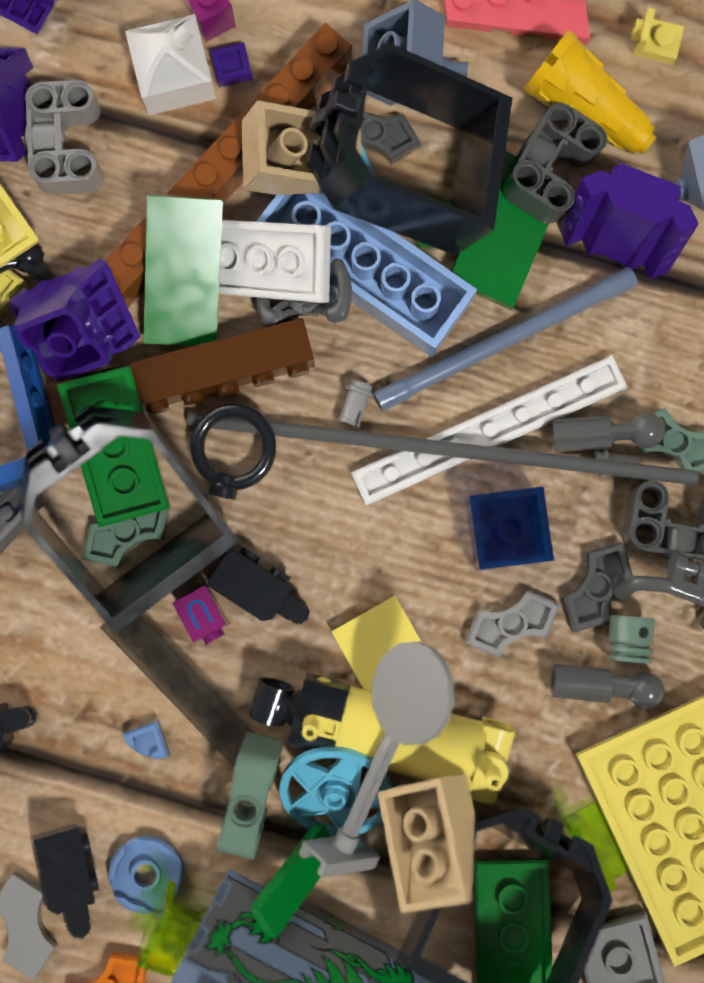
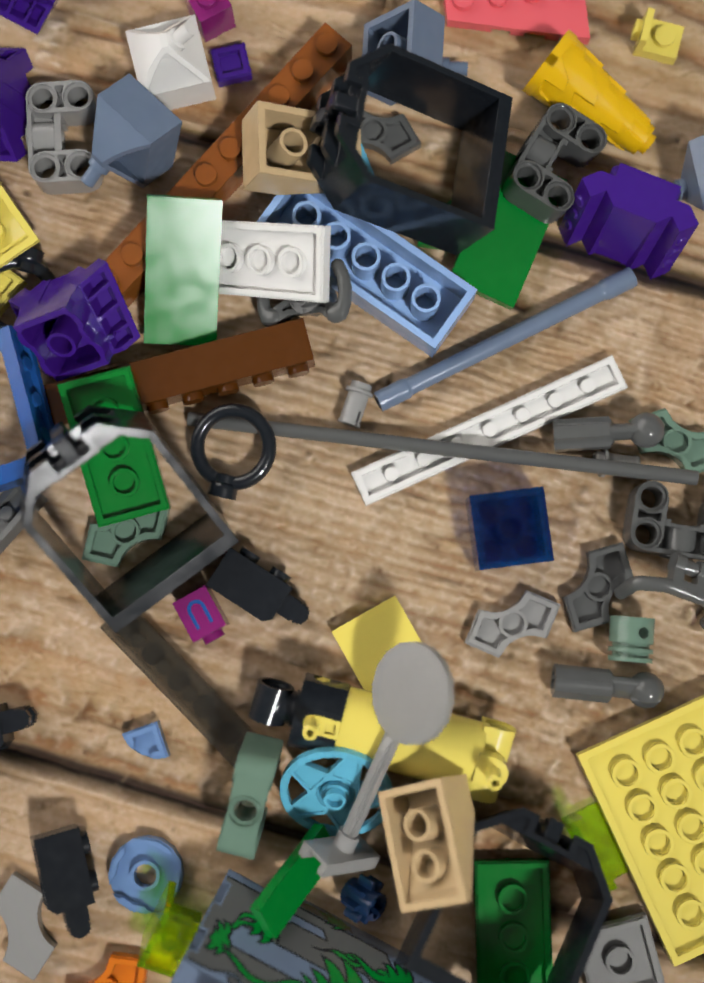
none -> sand blue piece [81,73,182,188]
none -> dark blue gear [340,873,387,925]

